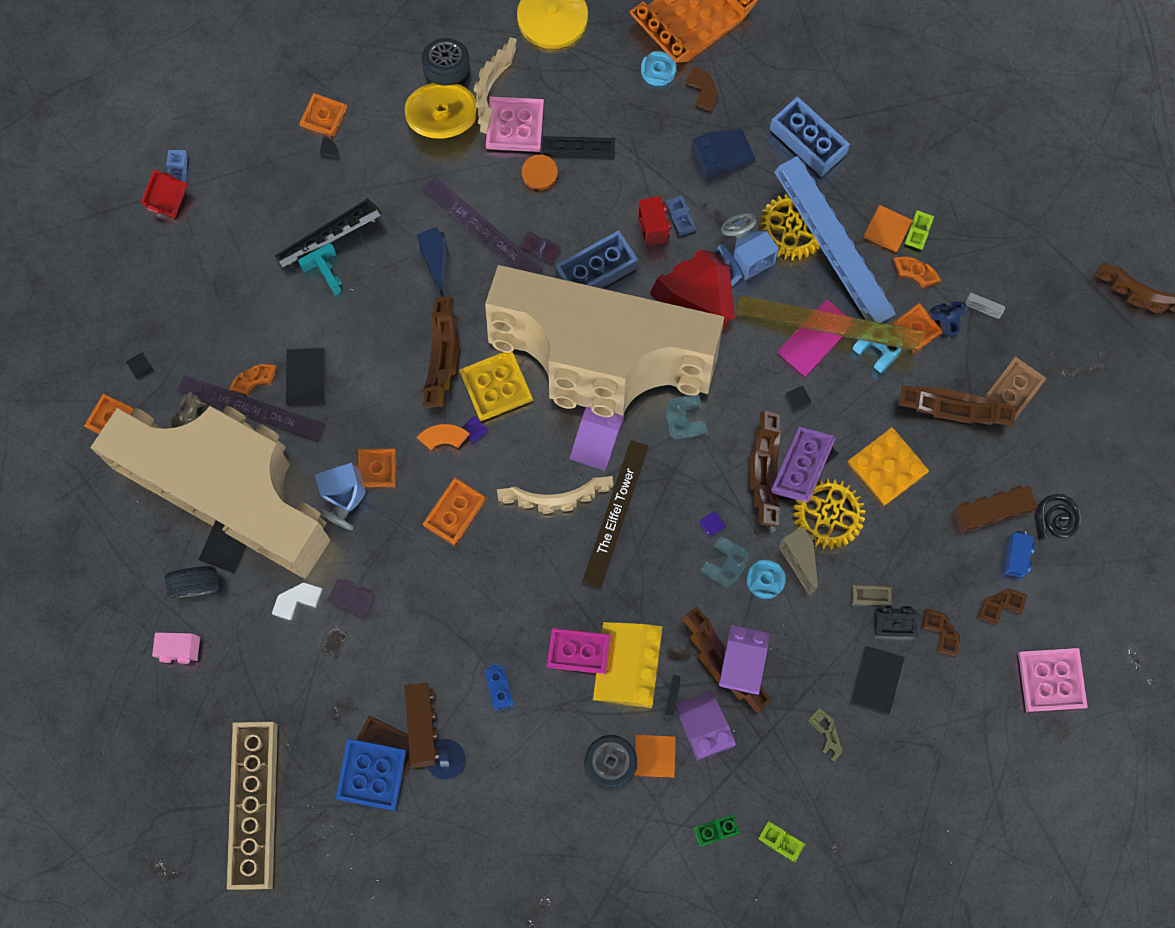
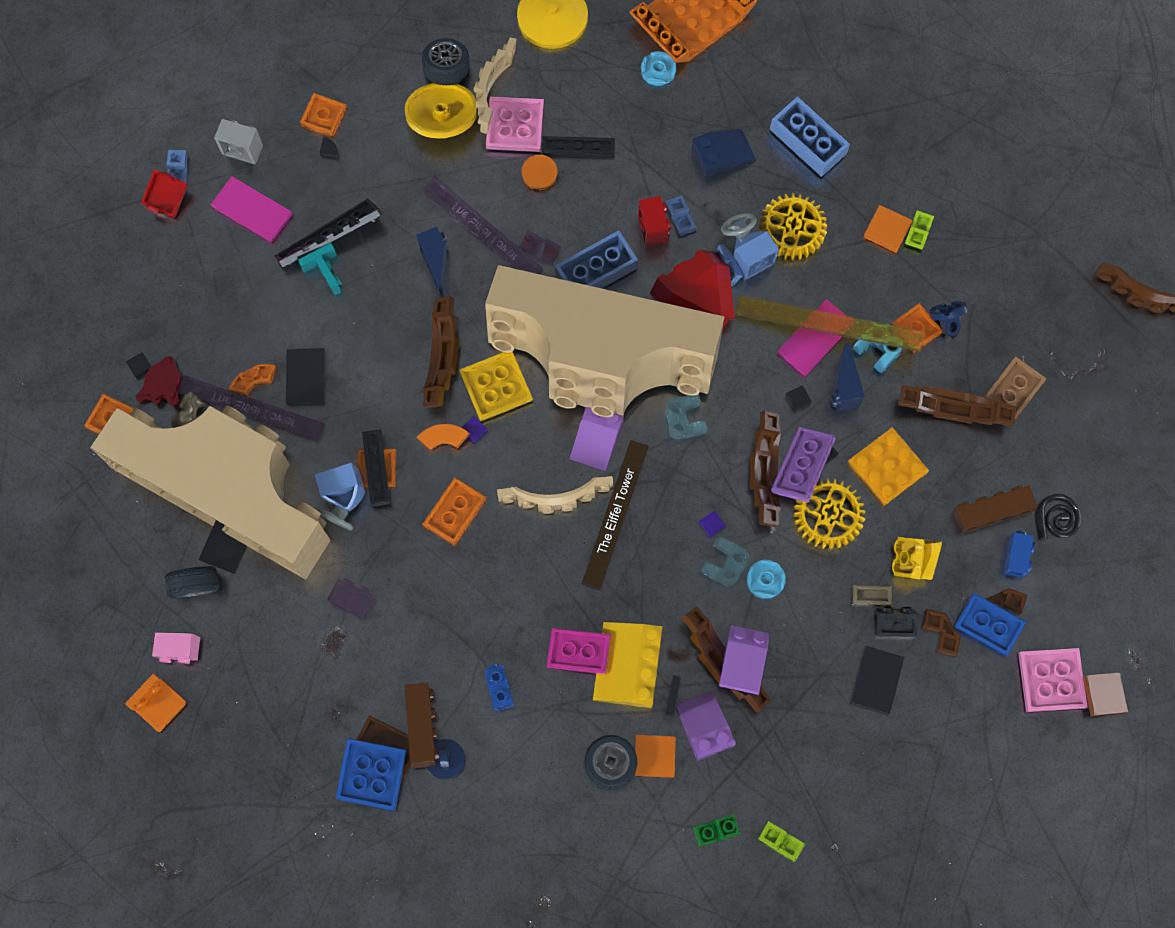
tan brick [227,722,278,890] -> none
white tile [272,583,323,620] -> none
reddish brown tile [686,67,719,112] -> none
medium blue brick [774,156,896,327] -> none
dark tan slope [779,527,818,596] -> none
olive piece [808,708,842,762] -> none
orange tile [893,257,941,288] -> none
light grey tile [965,292,1005,319] -> none
none -> orange bracket [125,674,187,732]
none -> dark red tile [136,356,182,407]
none -> dark pink tile [211,176,293,243]
none -> light grey brick [214,119,263,164]
none -> black tile [362,429,390,507]
none -> dark blue slope [830,343,865,413]
none -> yellow piece [892,537,942,580]
none -> blue tile [954,592,1027,656]
none -> tile [1083,673,1128,716]

